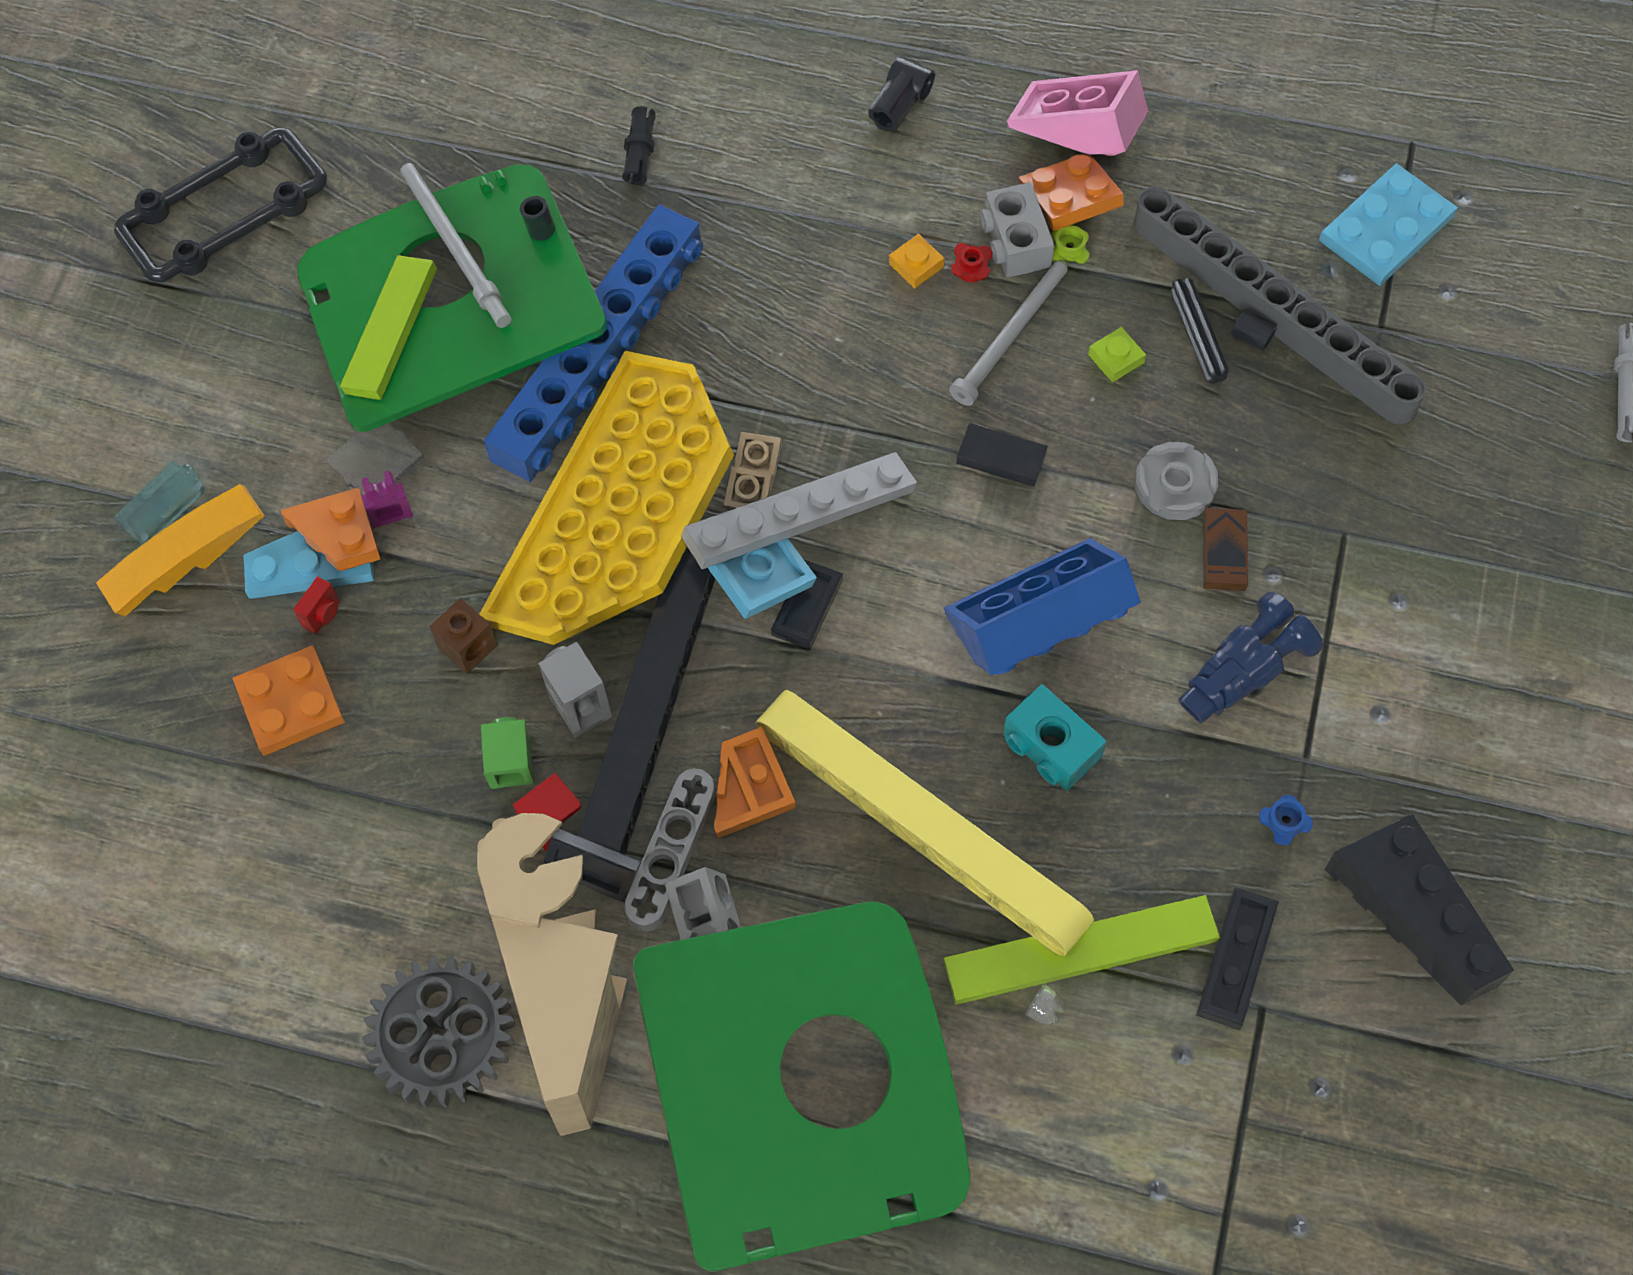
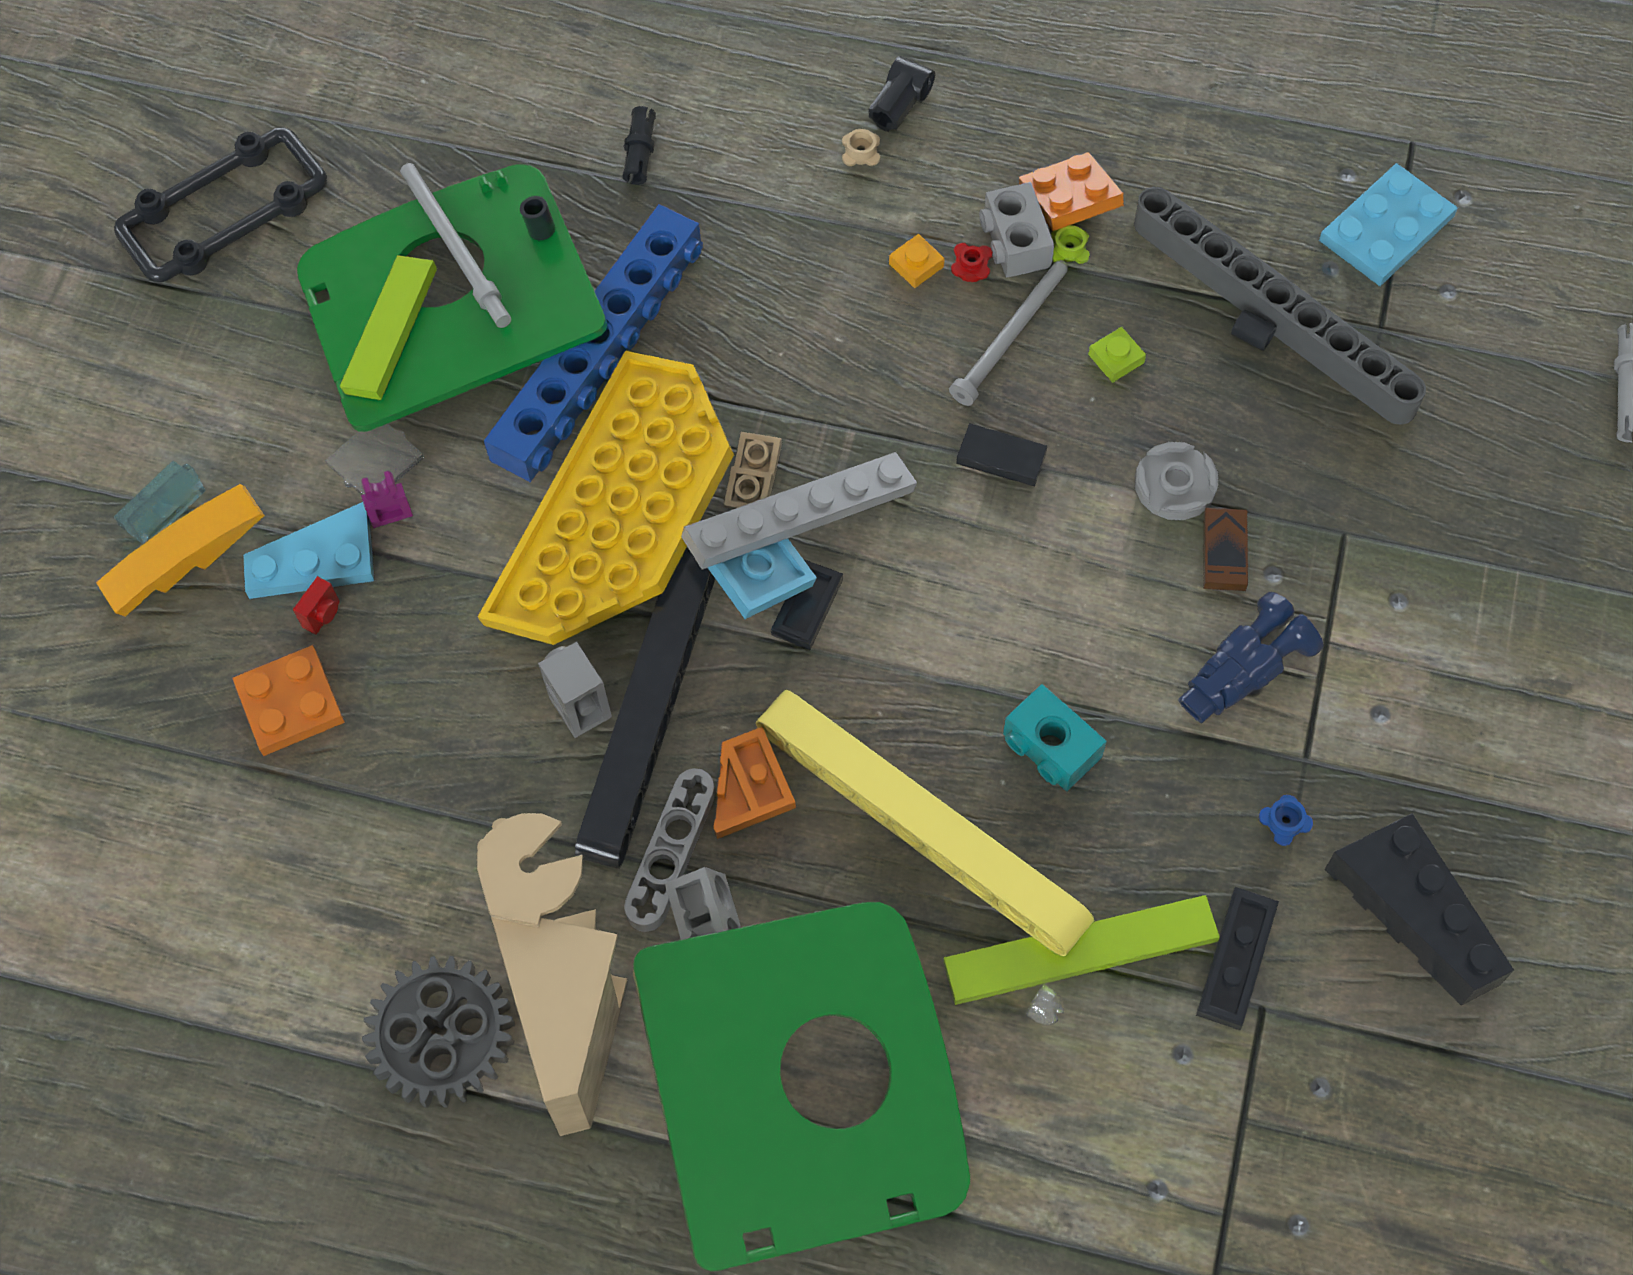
orange wing [281,487,380,572] -> none
reddish brown brick [429,598,498,674] -> none
bright green brick [481,717,534,789] -> none
red panel [513,773,581,852] -> none
black tile [543,829,640,903] -> none
blue slope [944,538,1141,675] -> none
bright pink slope [1007,70,1148,156] -> none
black axle [1171,277,1229,384] -> none
none -> tan plate [842,129,880,166]

